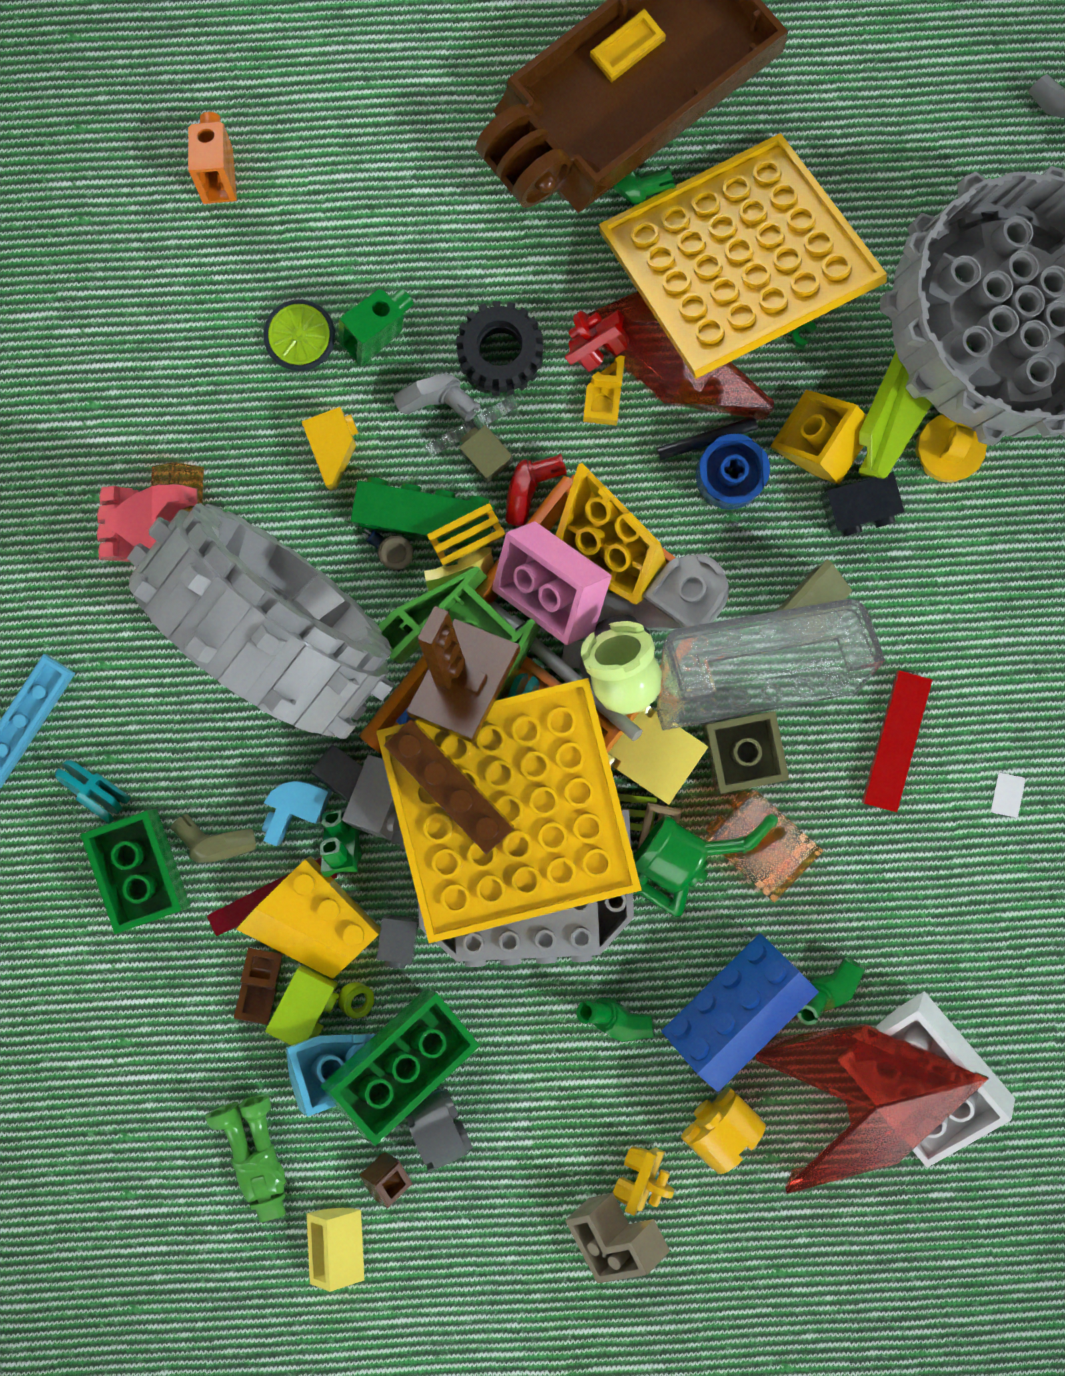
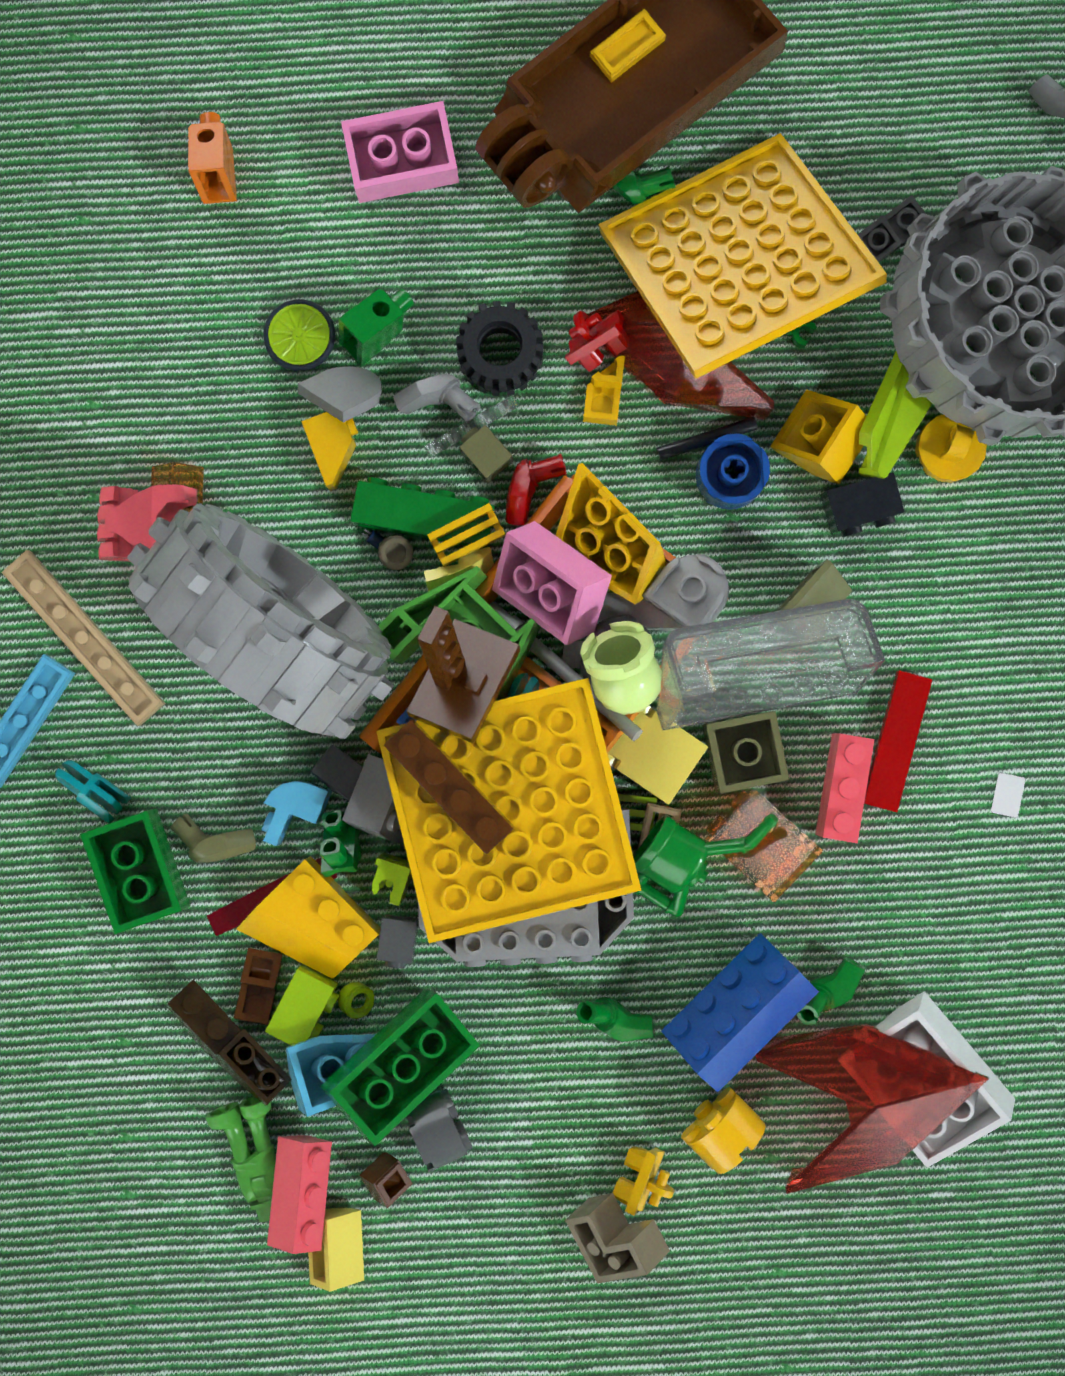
none -> tan tile [2,550,166,726]
none -> dark brown slope [165,979,292,1106]
none -> coral brick [267,1135,332,1254]
none -> light grey tile [298,366,382,422]
none -> bright pink brick [341,101,459,203]
none -> lime hinge [372,852,412,906]
none -> coral brick [815,733,875,843]
none -> dark grey slope [858,195,926,262]

